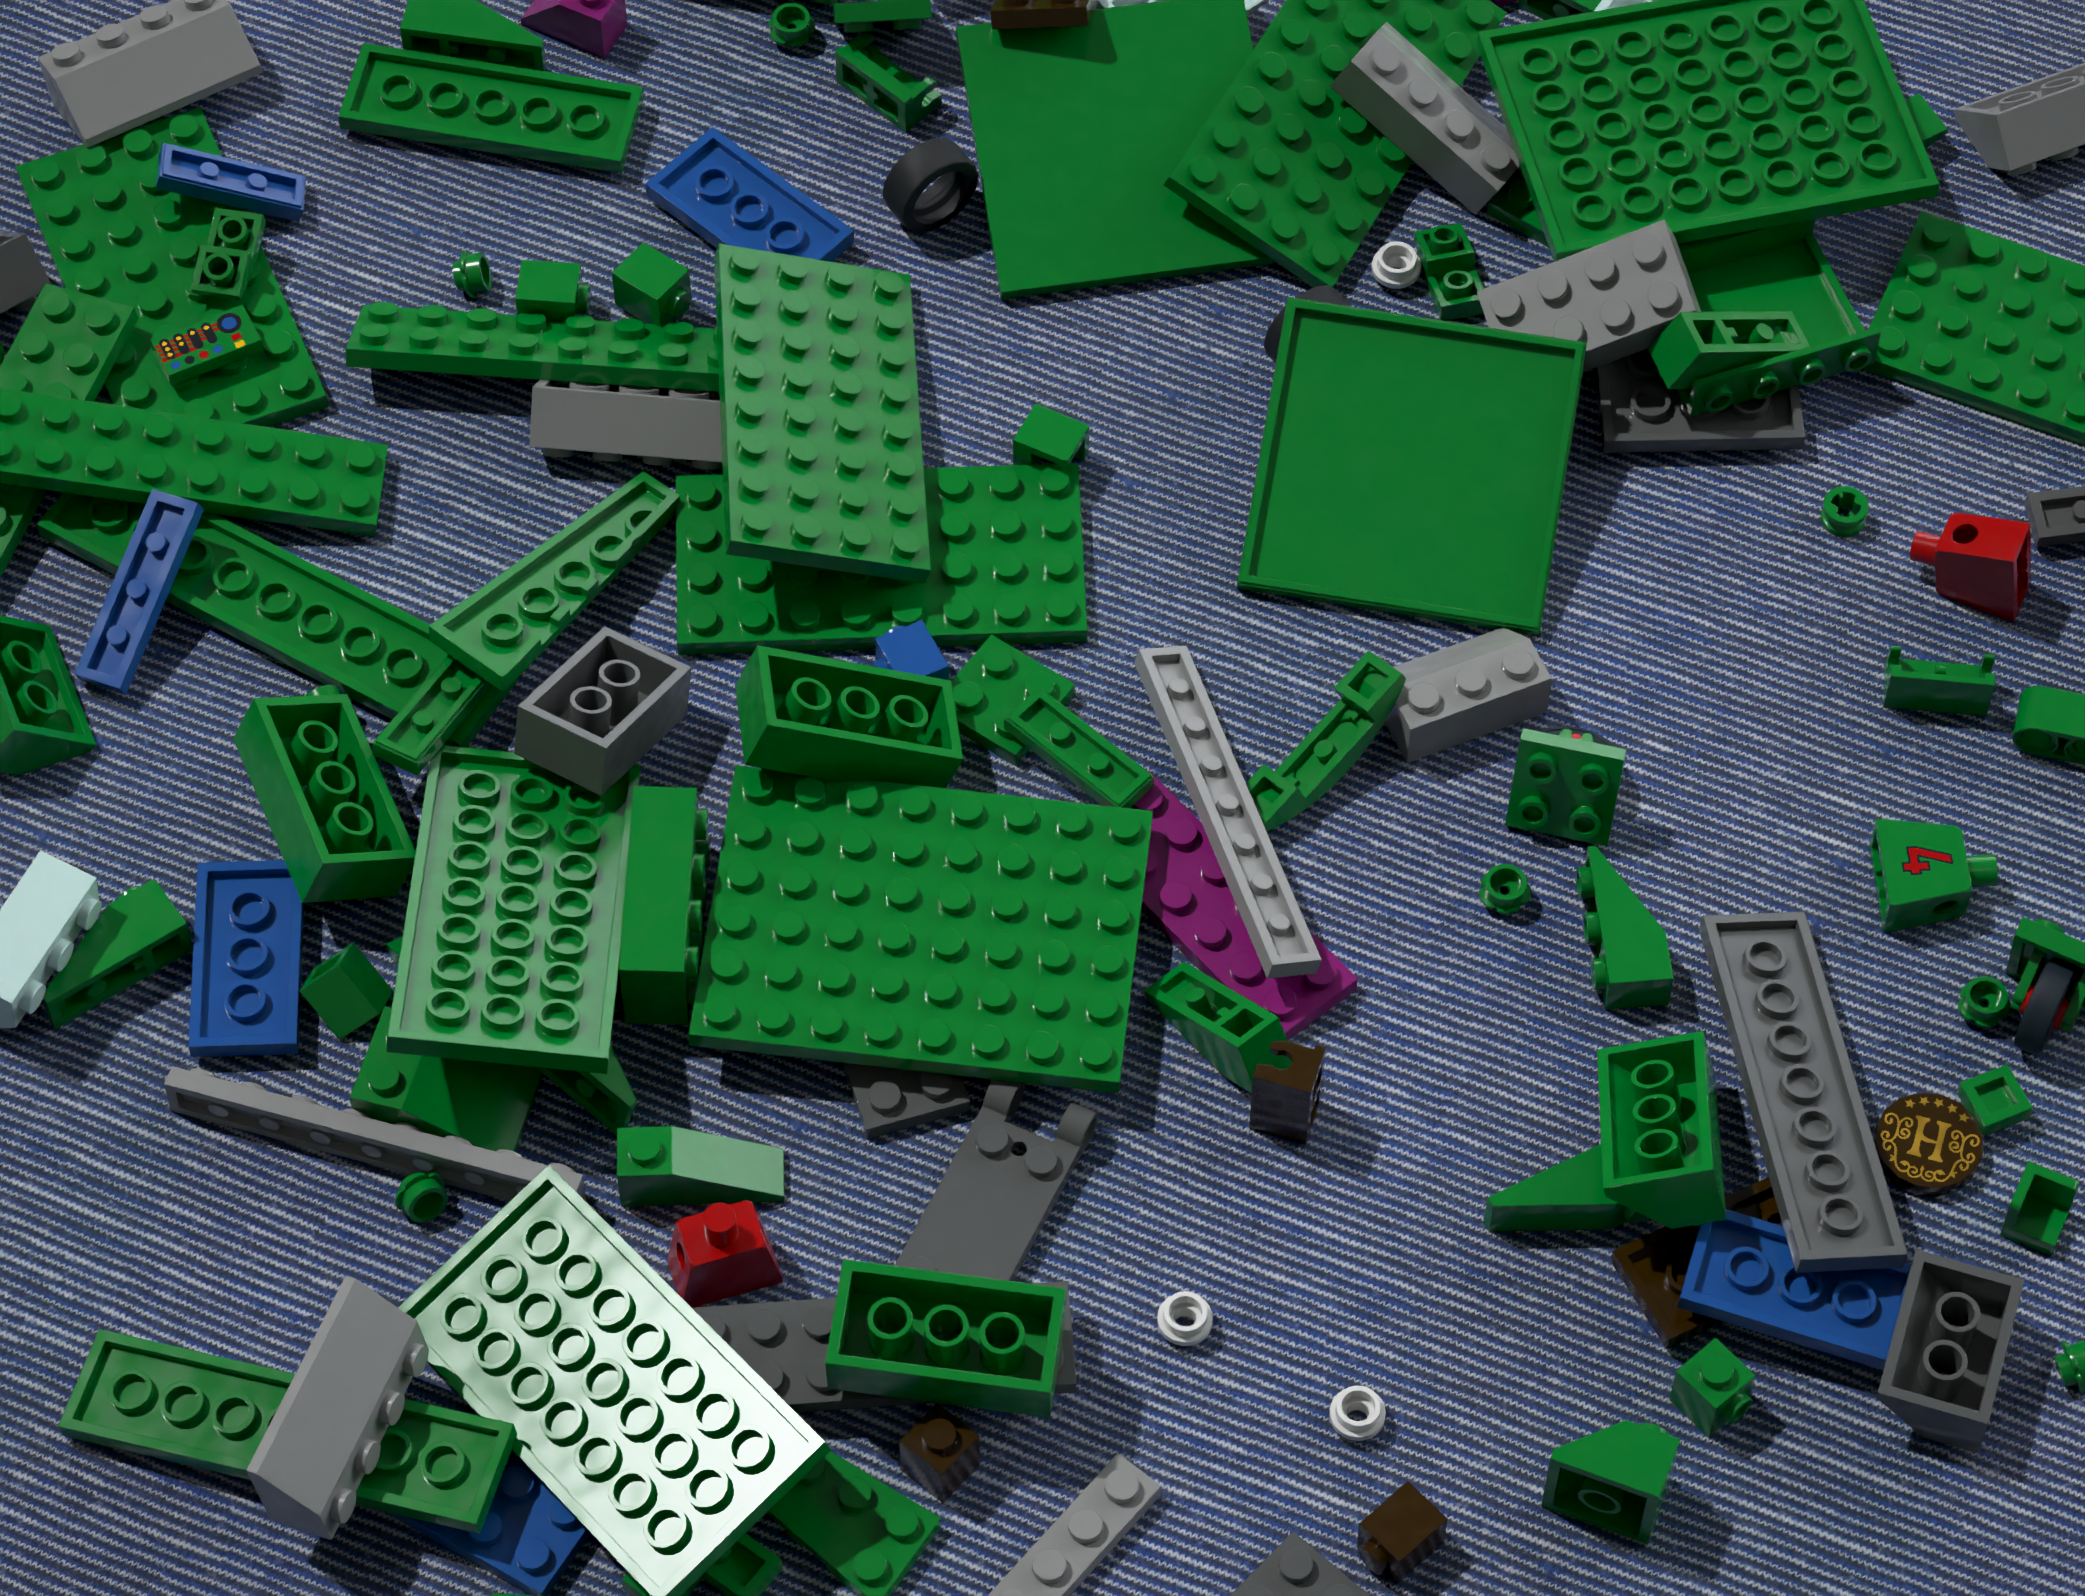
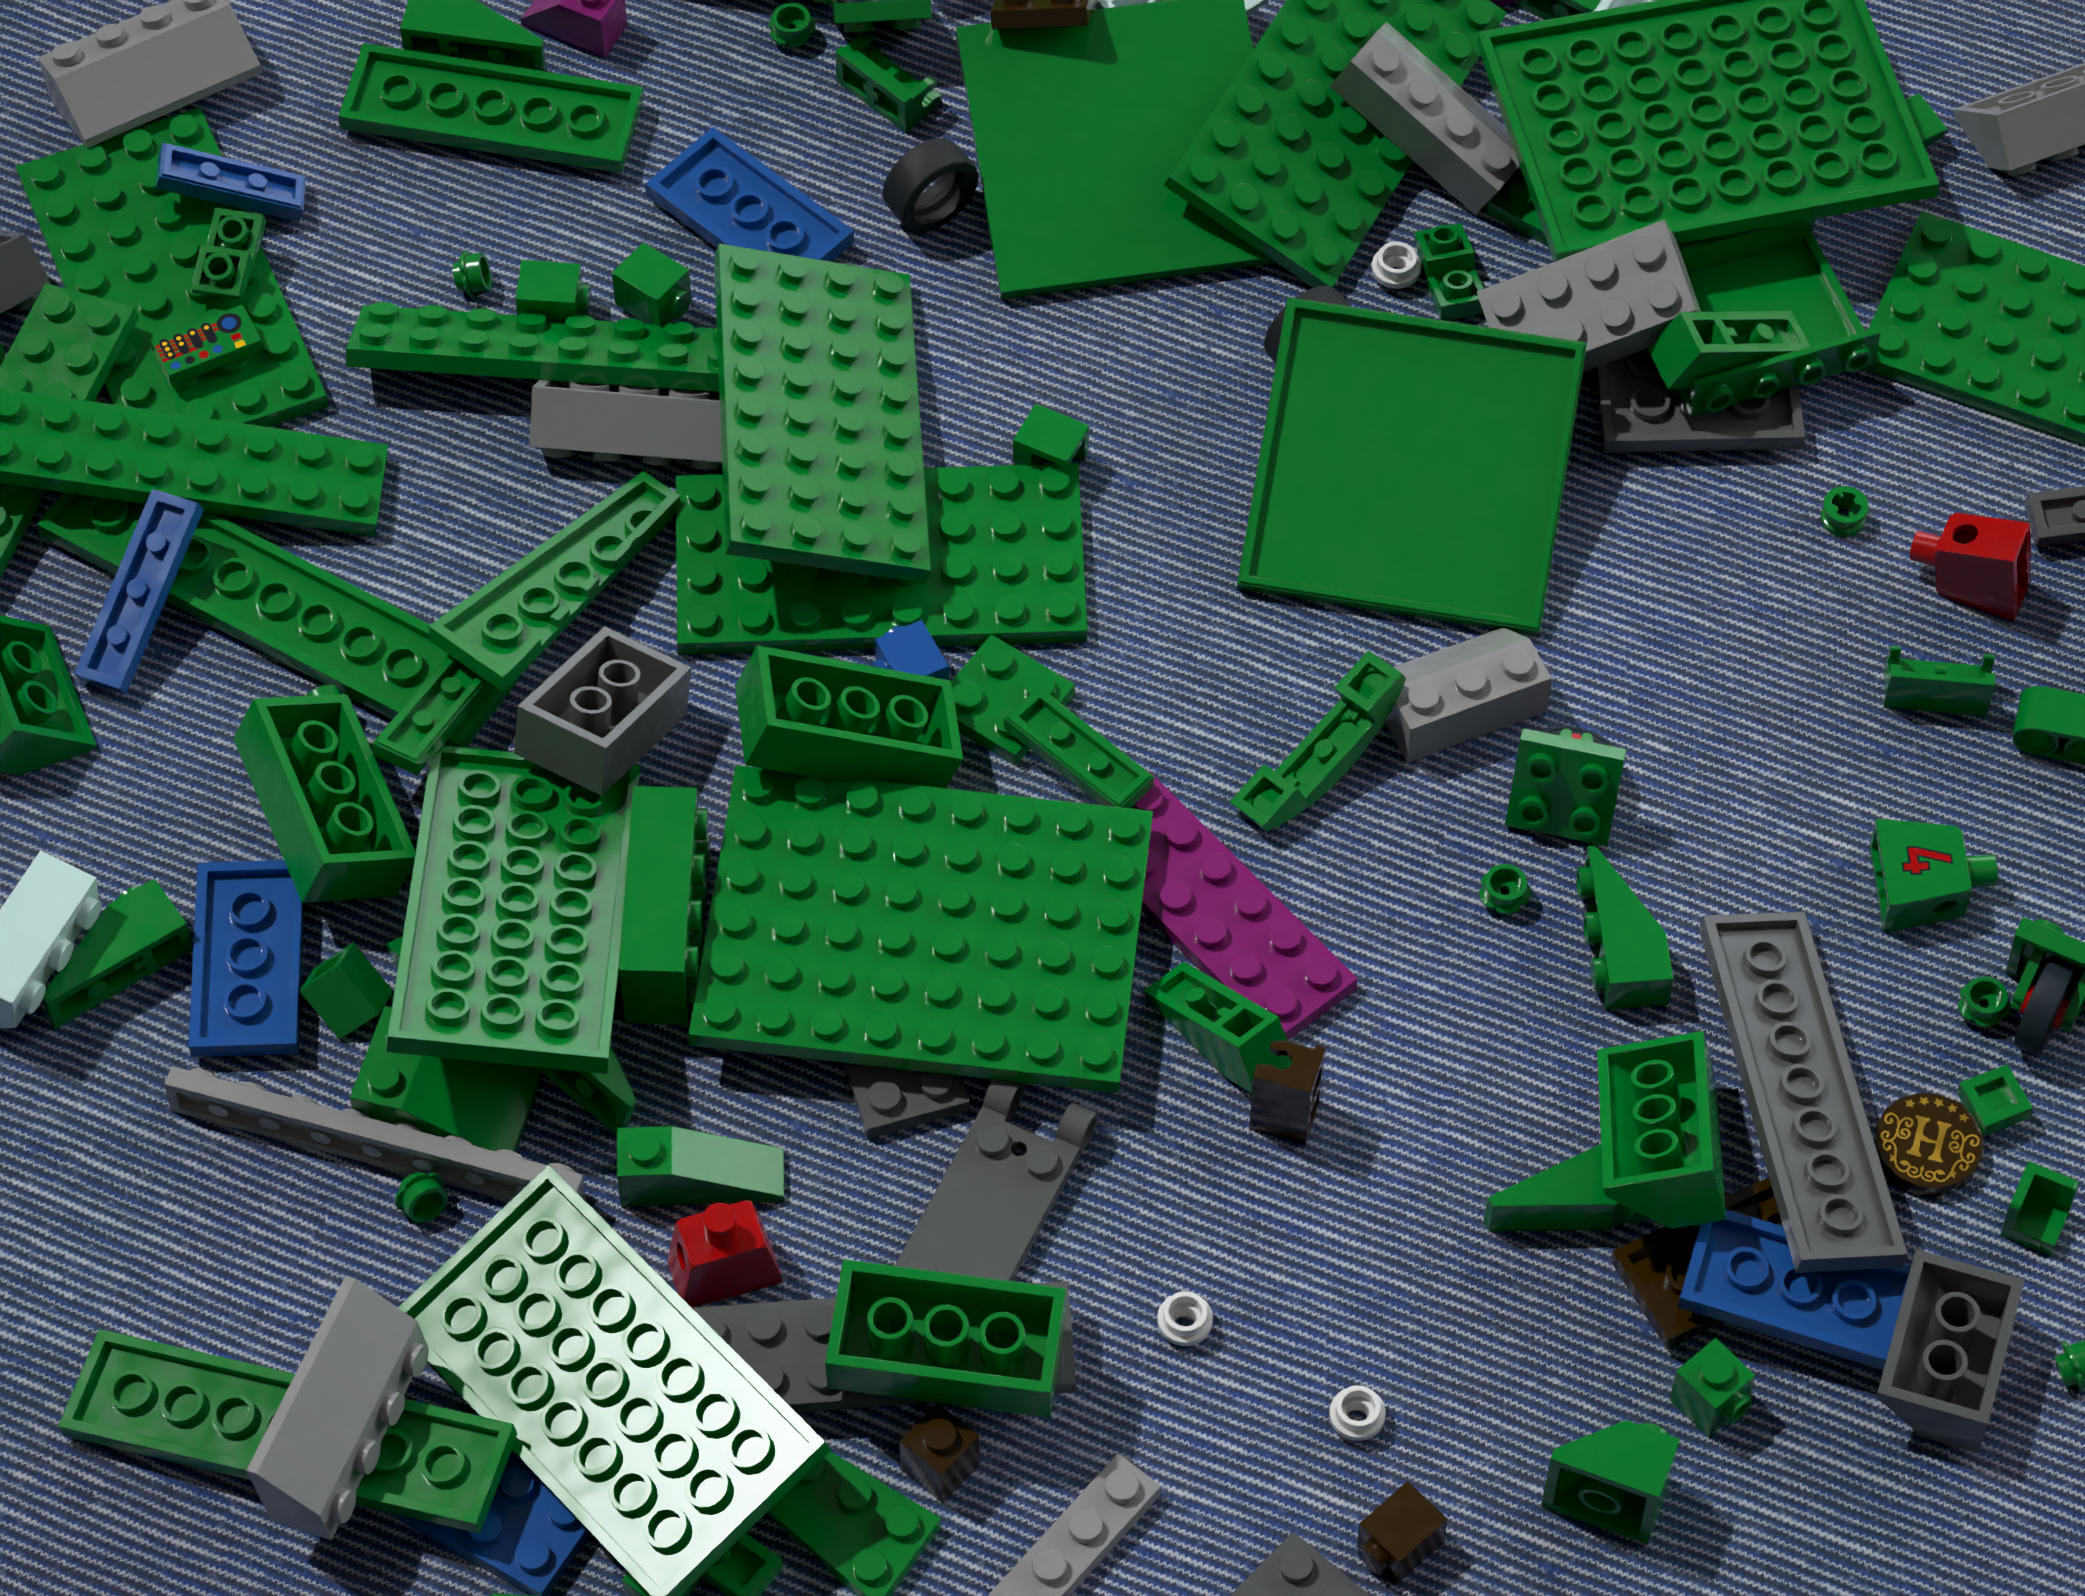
light grey plate [1134,645,1322,979] -> none

